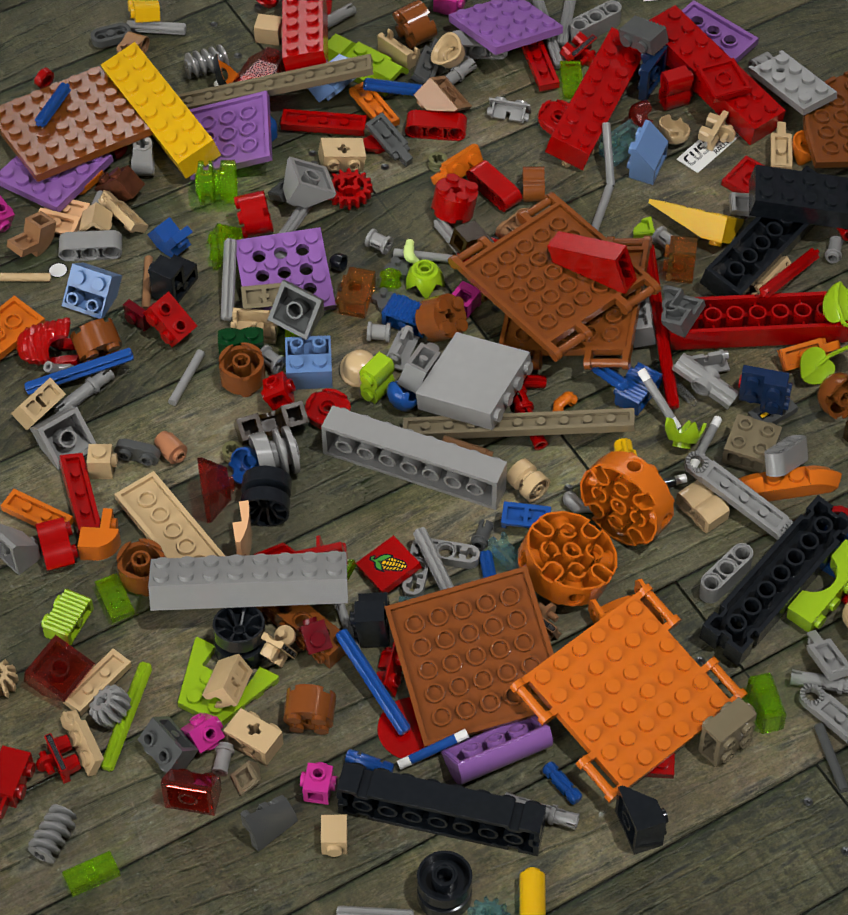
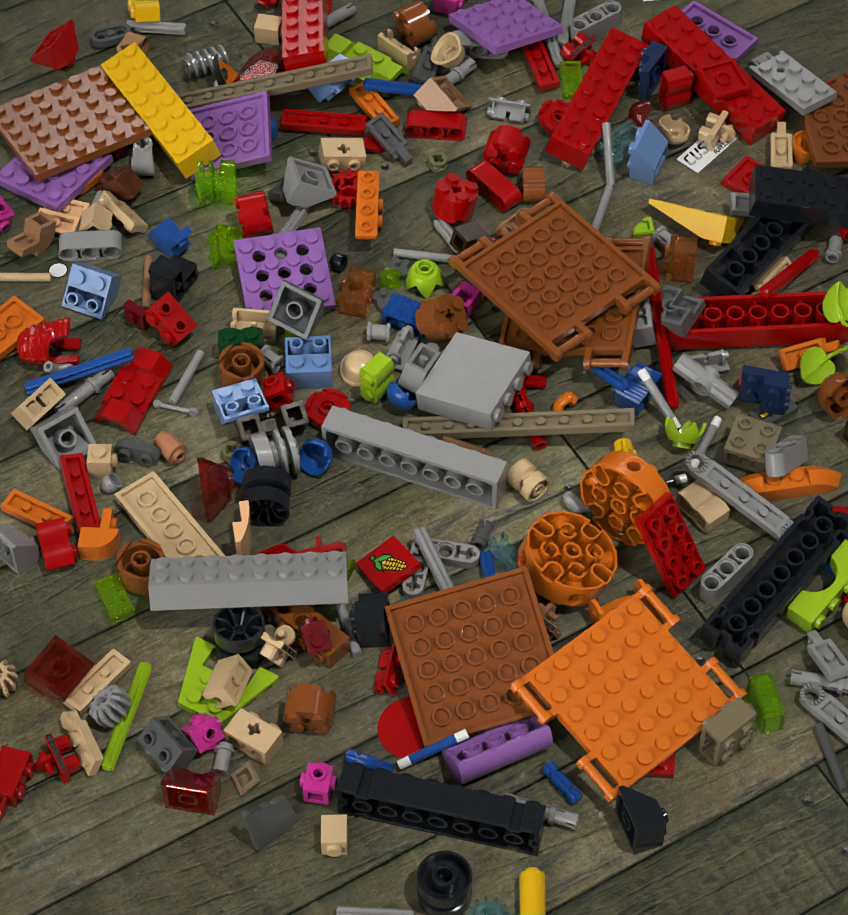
light grey piece [28,804,77,864] -> none
red tile [34,68,54,89] -> none
blue axle [35,82,71,127] -> none
lime brick [41,589,94,647] -> none
clear neon green plate [62,851,121,897] -> none
dark orange brick [70,318,123,363] -> none
light grey axle [221,238,237,321] -> none
dark tan hinge [241,283,281,309] -> none
blue axle [336,629,410,735] -> none
light grey bush [365,229,393,255] -> none
yellowish green animal [403,239,419,264] -> none
orange hinge [431,144,483,185] -> none
blue hinge [501,501,551,528] -> none
red slope [547,231,637,294] -> none
dark grey brick [618,15,669,56] -> none
none -> red slope [30,19,79,70]
none -> red piece [93,347,173,435]
none -> light grey hinge [101,472,122,493]
none -> light grey hinge [153,400,199,417]
none -> medium blue slope [212,378,269,425]
none -> blue hair [299,438,333,476]
none -> orange bracket [355,171,383,239]
none -> red brick [483,125,531,175]
none -> red tile [634,492,706,598]

